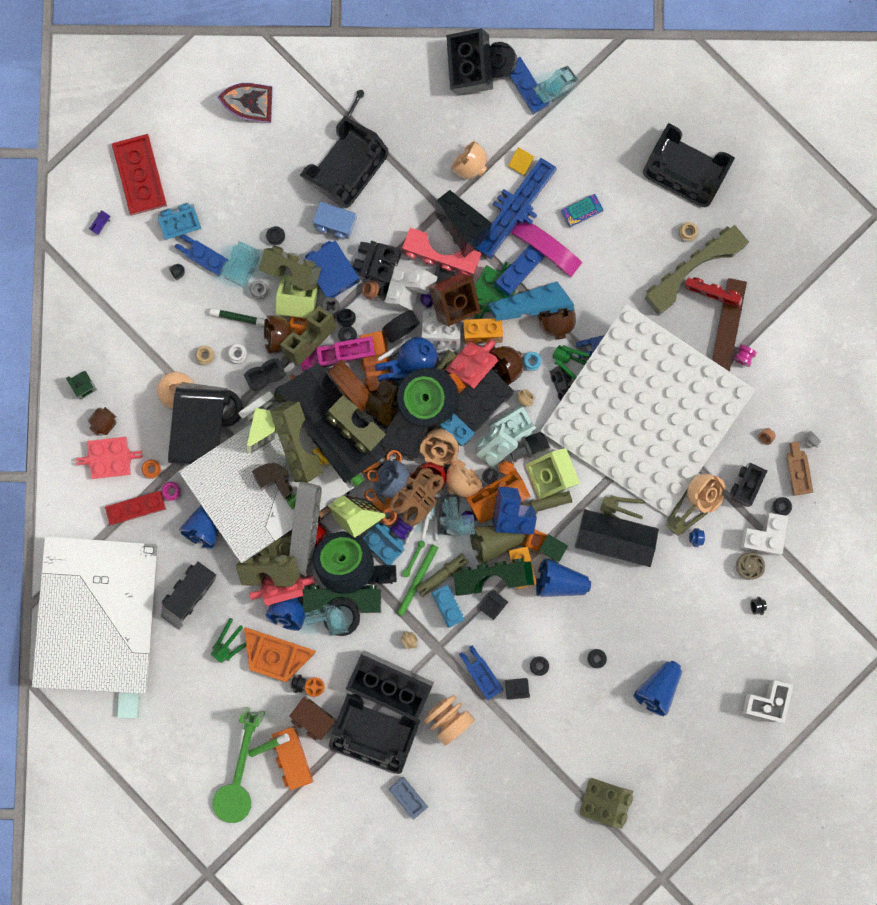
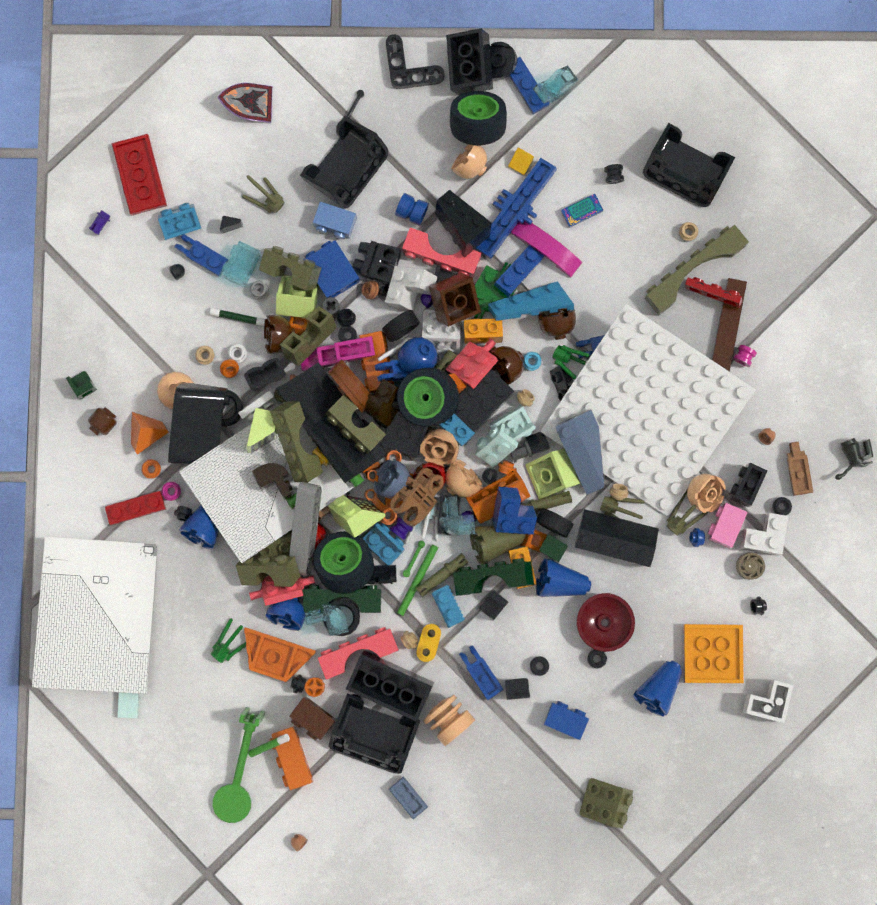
coral plate [76,437,143,479] -> none
black wedge [161,561,217,630] -> none
black plate [266,226,285,245] -> none
light grey plate [804,431,821,448] -> none
none -> orange slope [131,412,169,455]
none -> black plate [174,506,193,522]
none -> black slope [220,216,243,233]
none -> orange plate [220,359,239,378]
none -> olive plant [242,175,285,213]
none -> nougat hinge [291,834,308,852]
none -> coral arch [318,627,399,680]
none -> black beam [386,34,444,89]
none -> blue wheel [395,193,429,226]
none -> yellow plate [417,624,441,662]
none -> black wheel [450,91,507,146]
none -> black tyre [536,508,574,538]
none -> blue brick [543,701,589,740]
none -> sand blue wedge [555,410,604,495]
none -> dark red dish [576,593,635,652]
none -> black wheel [604,164,624,184]
none -> tan plate [609,483,629,500]
none -> light orange plate [684,624,744,683]
none -> bright pink brick [707,503,747,549]
none -> pearl dark grey piece [835,438,873,480]

